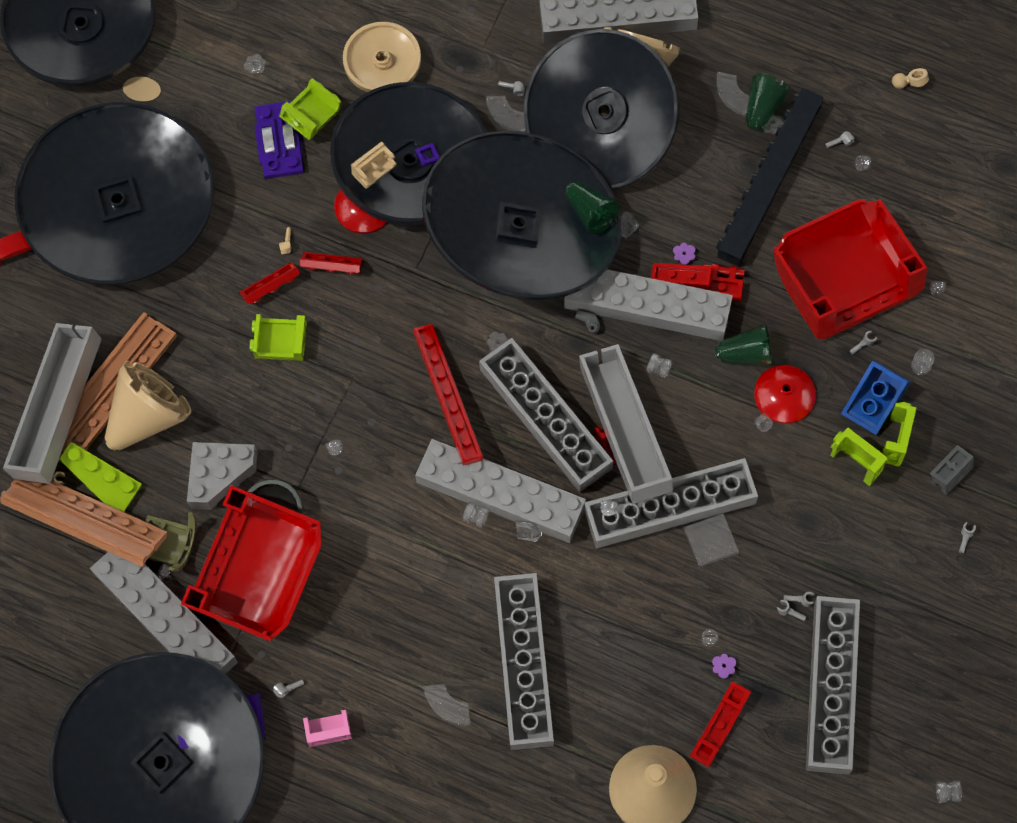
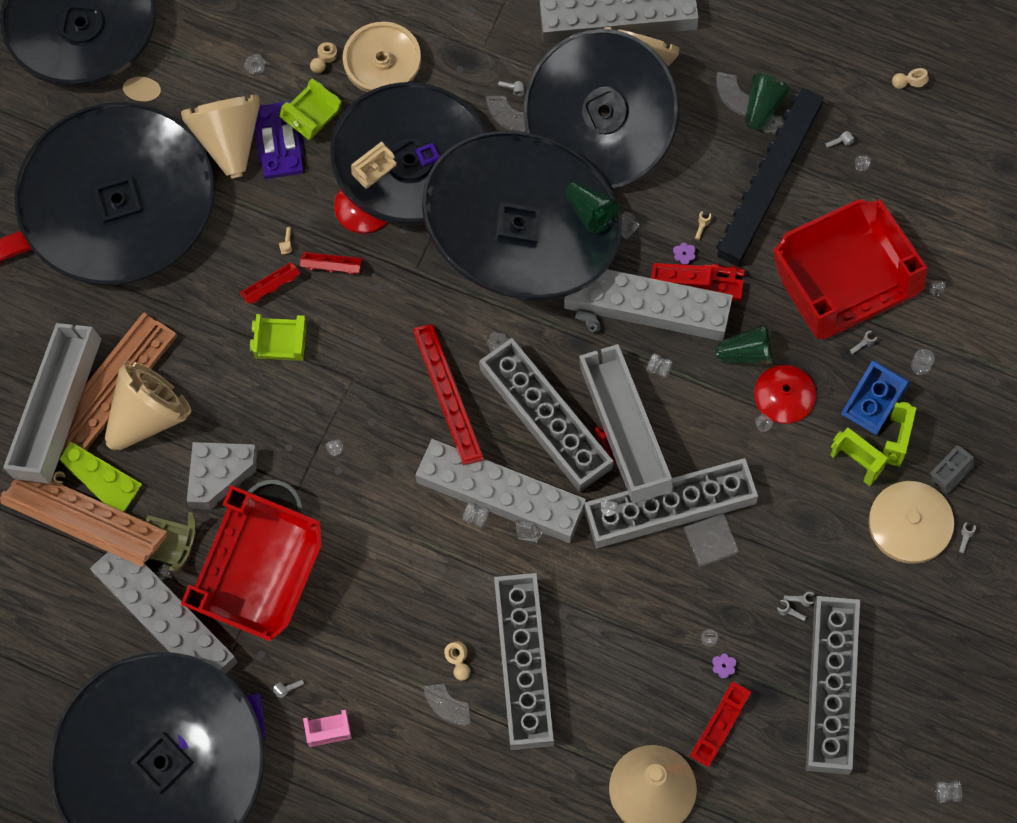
none -> tan cone [181,95,260,179]
none -> tan plate [310,42,337,73]
none -> tan plate [444,641,470,681]
none -> tan hand [695,211,711,240]
none -> tan dish [869,481,954,564]

